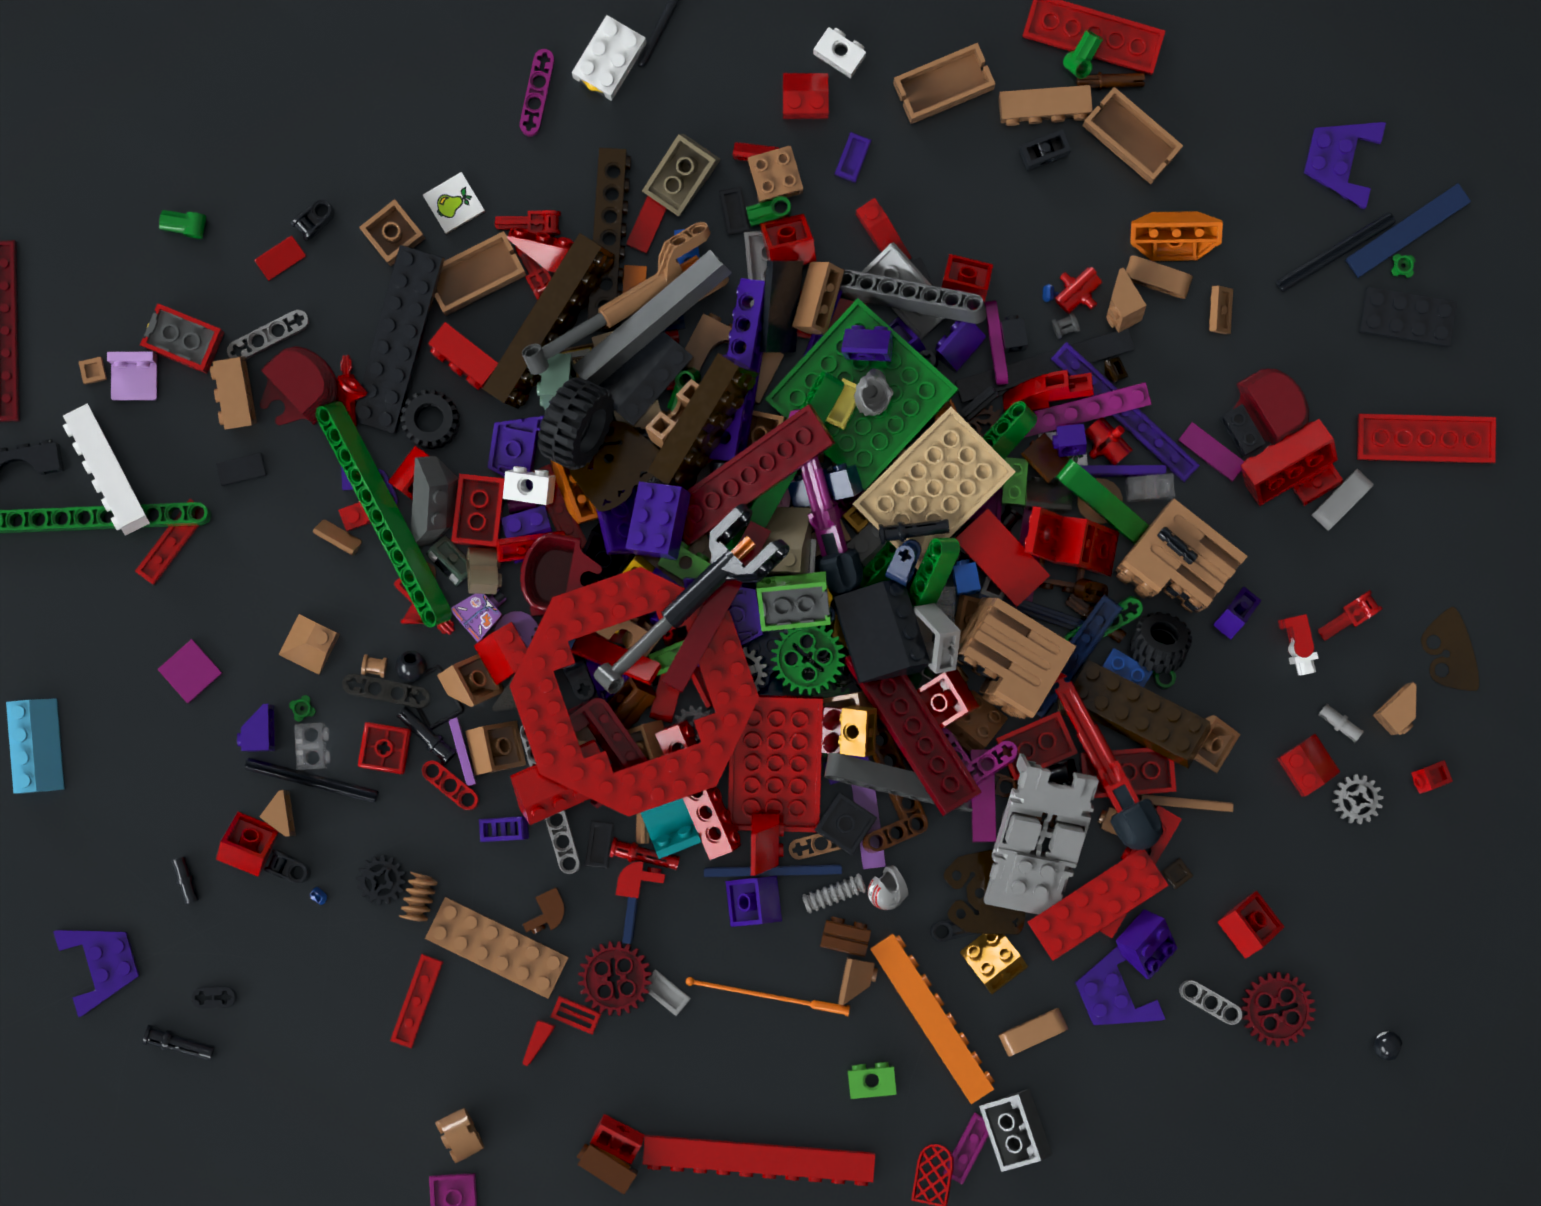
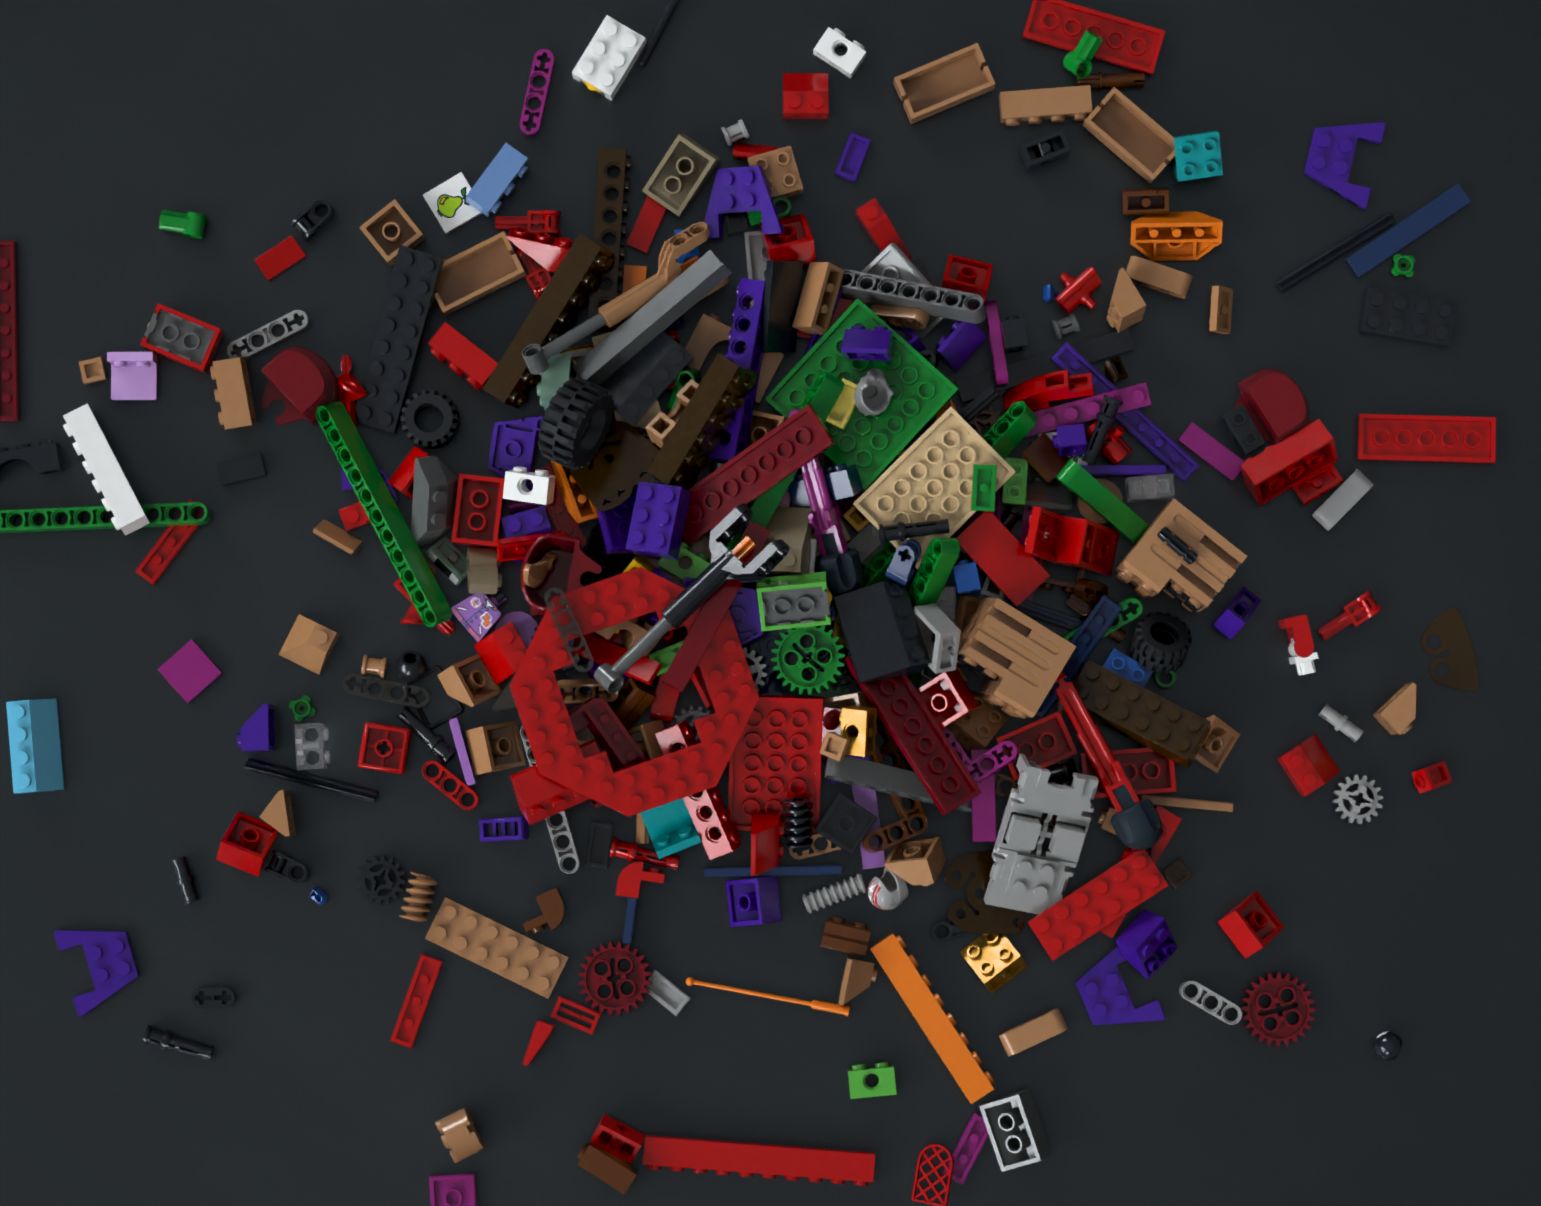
none -> medium blue brick [466,143,529,217]
none -> medium nougat piece [523,552,558,588]
none -> clear smoke beam [544,587,594,672]
none -> medium nougat beam [557,679,619,703]
none -> dark purple wing [704,166,785,239]
none -> light grey bush [721,119,749,146]
none -> black piece [784,797,813,848]
none -> medium nougat tile [819,731,850,762]
none -> medium nougat beam [870,305,930,329]
none -> medium nougat slope [884,837,947,886]
none -> green plate [971,464,997,512]
none -> black pin [1081,395,1124,465]
none -> reddish brown brick [1122,187,1169,215]
none -> teal bracket [1173,131,1223,182]

